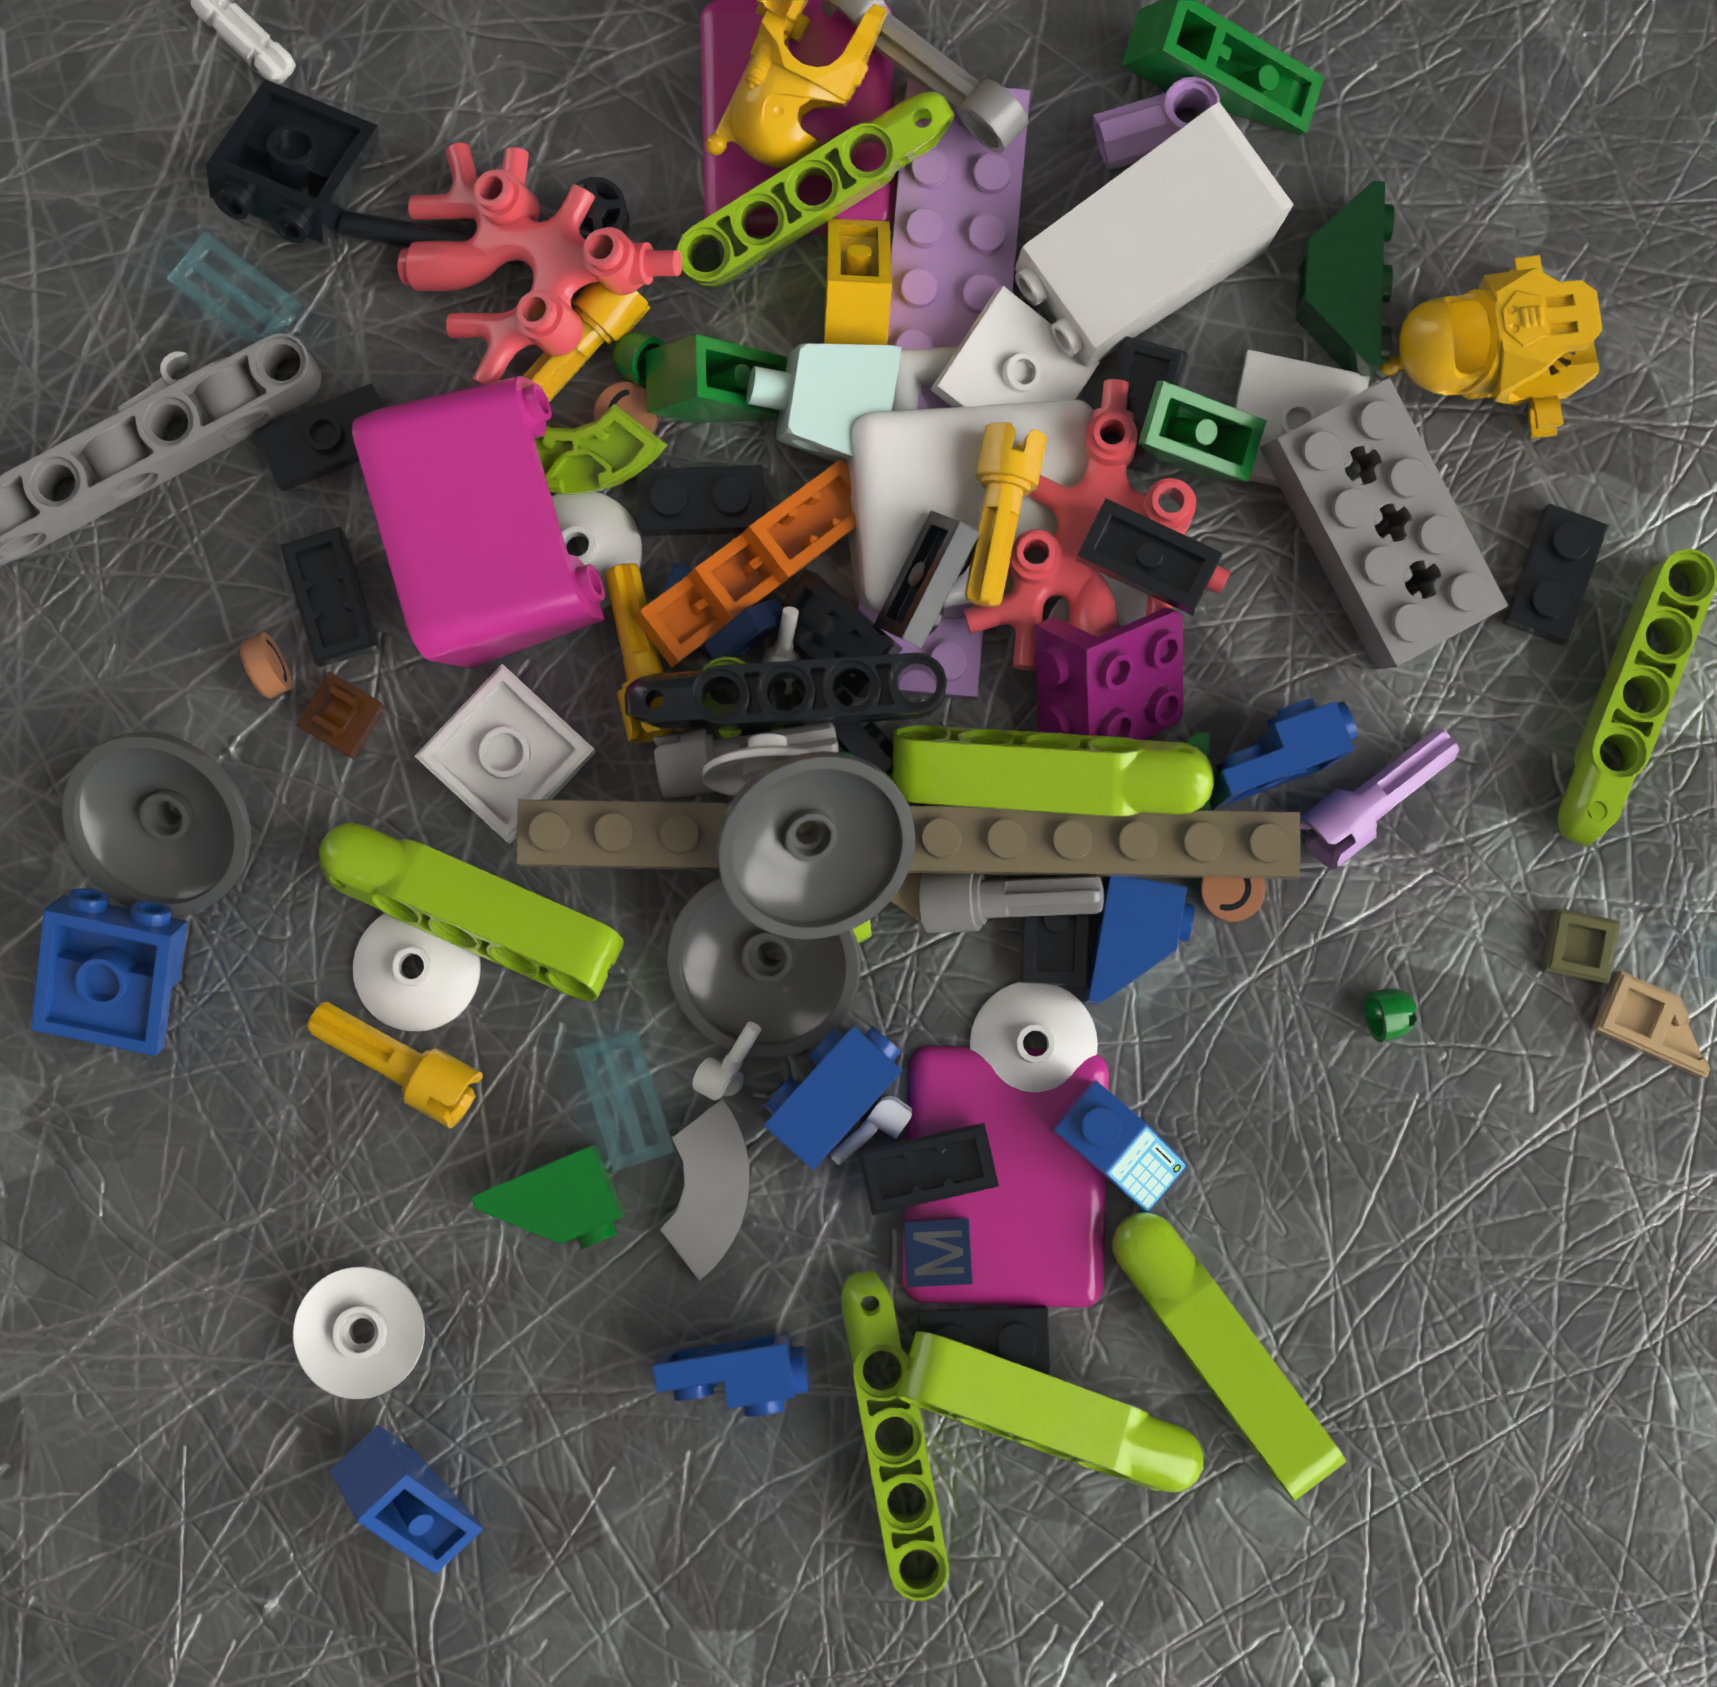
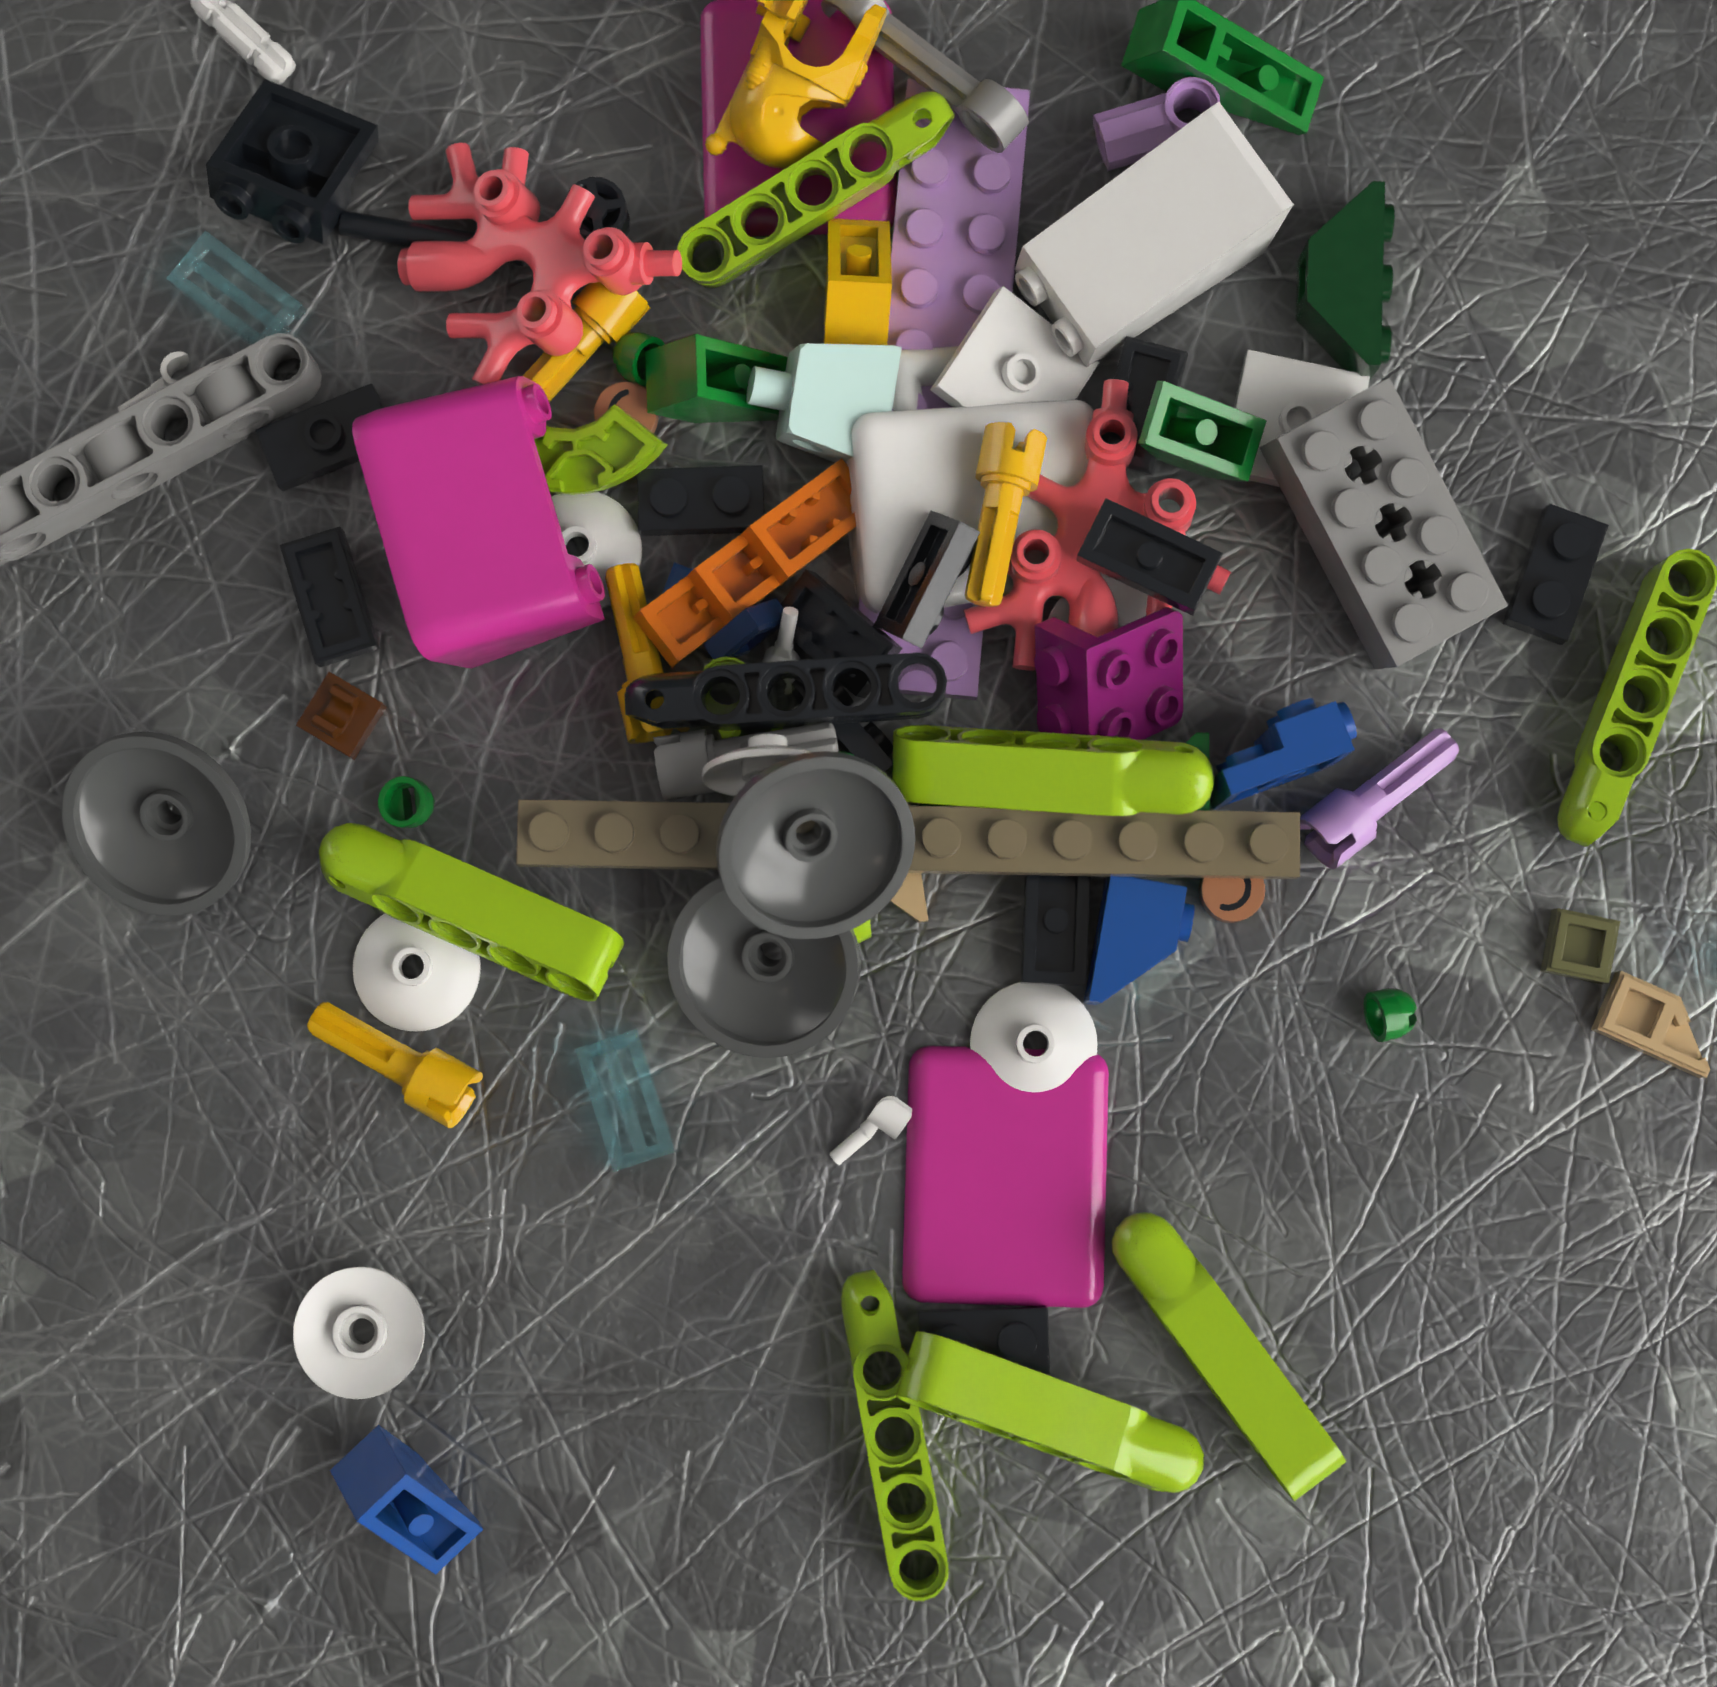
blue plate [31,888,188,1056] -> none
nougat tile [240,632,293,699] -> none
white plate [415,664,596,844] -> none
green slope [470,1145,627,1250] -> none
blue plate [652,1332,810,1417] -> none
light grey tile [660,1098,750,1281] -> none
white hand [692,1022,761,1100] -> none
blue brick [764,1026,903,1170] -> none
black plate [858,1122,999,1215] -> none
dark blue tile [904,1218,973,1287] -> none
light grey piece [919,873,1104,933] -> none
blue slope [1050,1080,1188,1212] -> none
yellow helmet [1379,255,1602,439] -> none
none -> green hinge [378,776,435,829]

